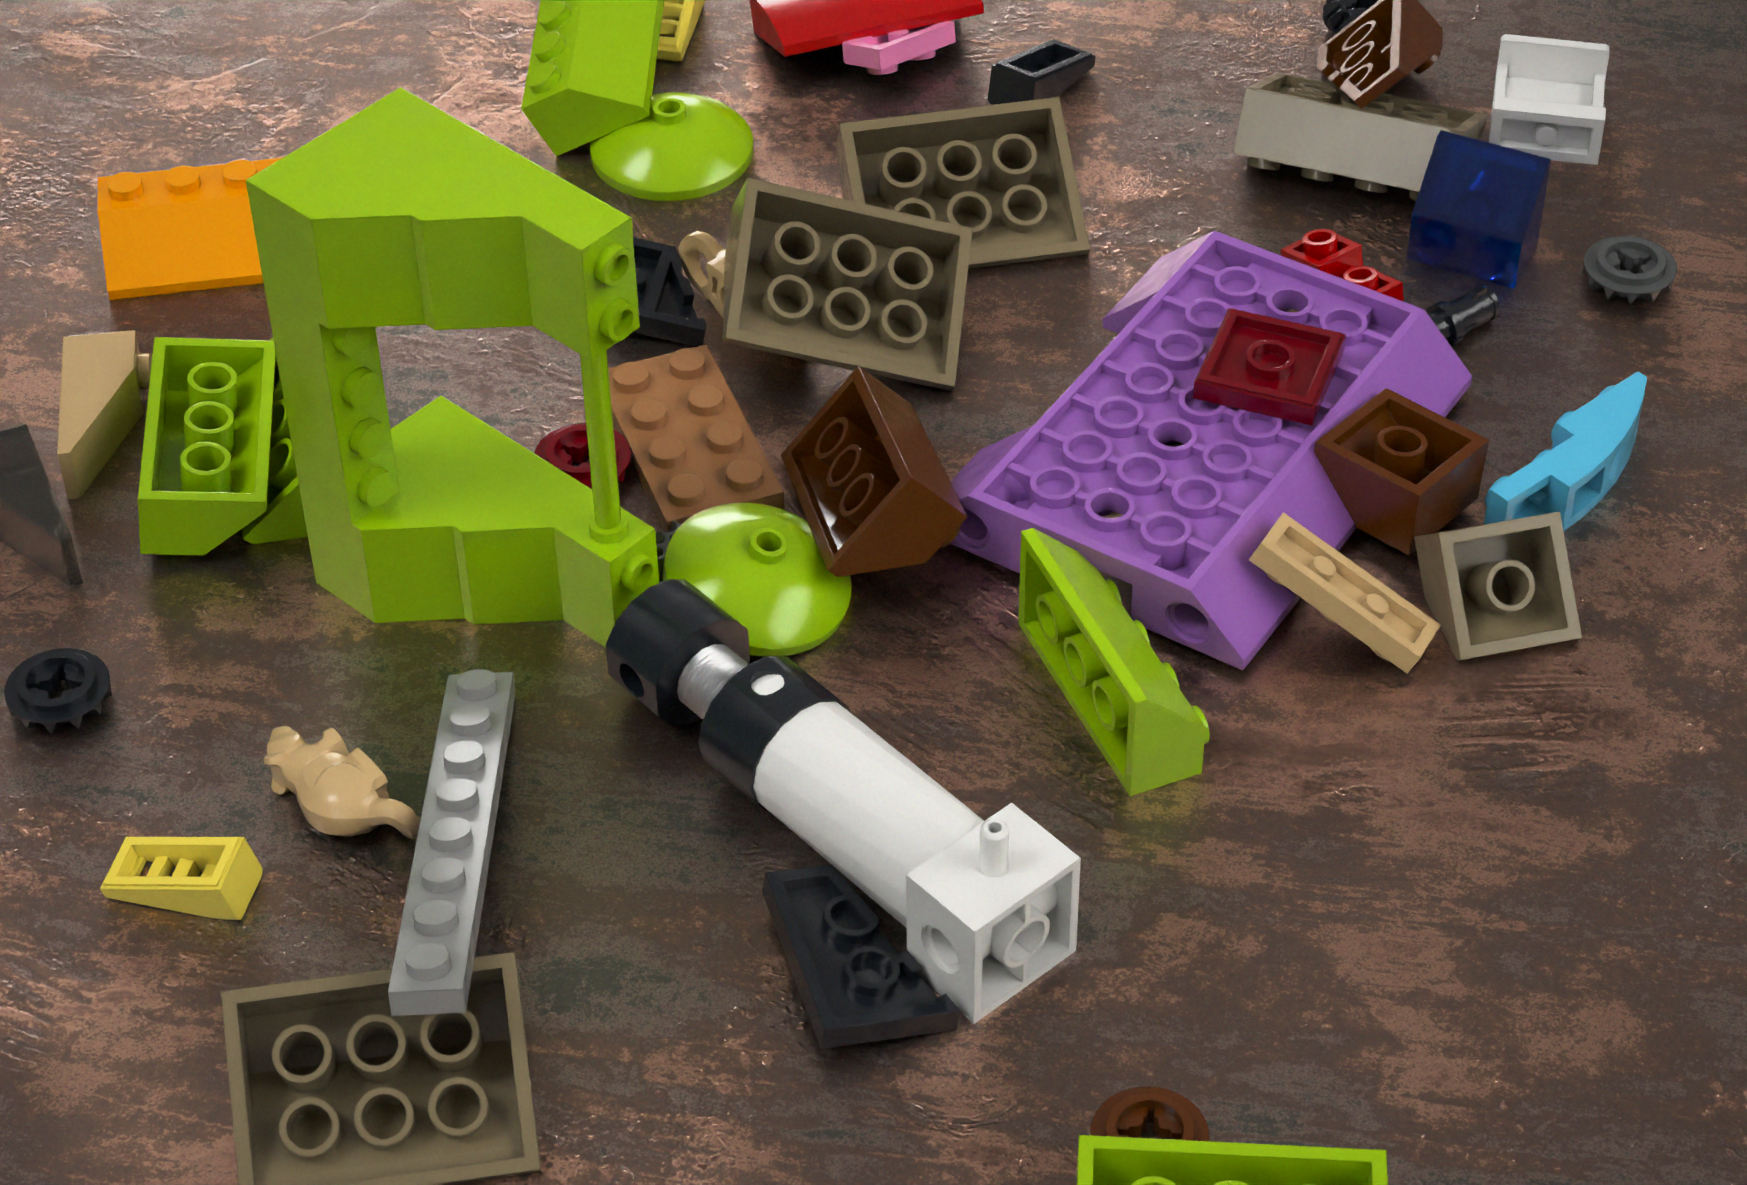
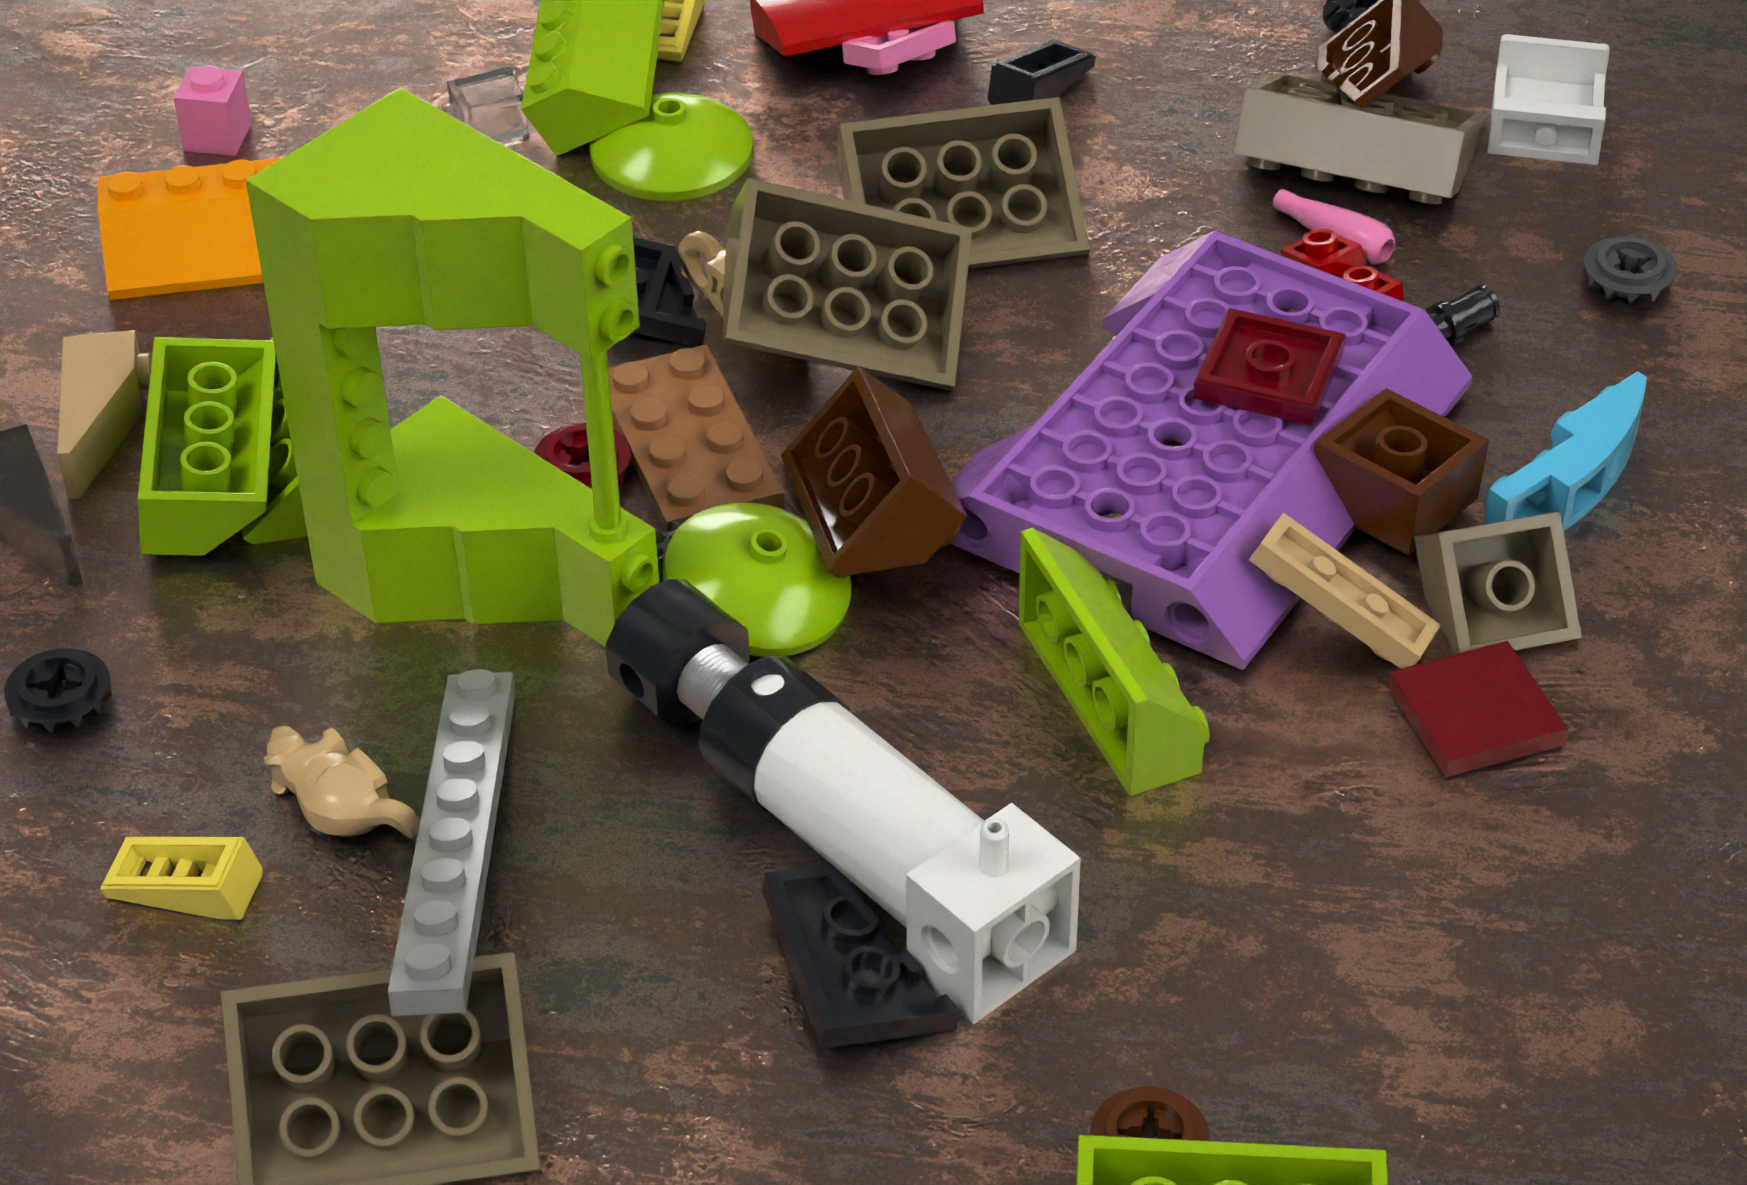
clear blue slope [1406,130,1551,289] -> none
none -> bright pink brick [174,66,252,156]
none -> clear brick [442,67,530,146]
none -> bright pink piece [1272,189,1395,266]
none -> dark red tile [1388,641,1568,778]

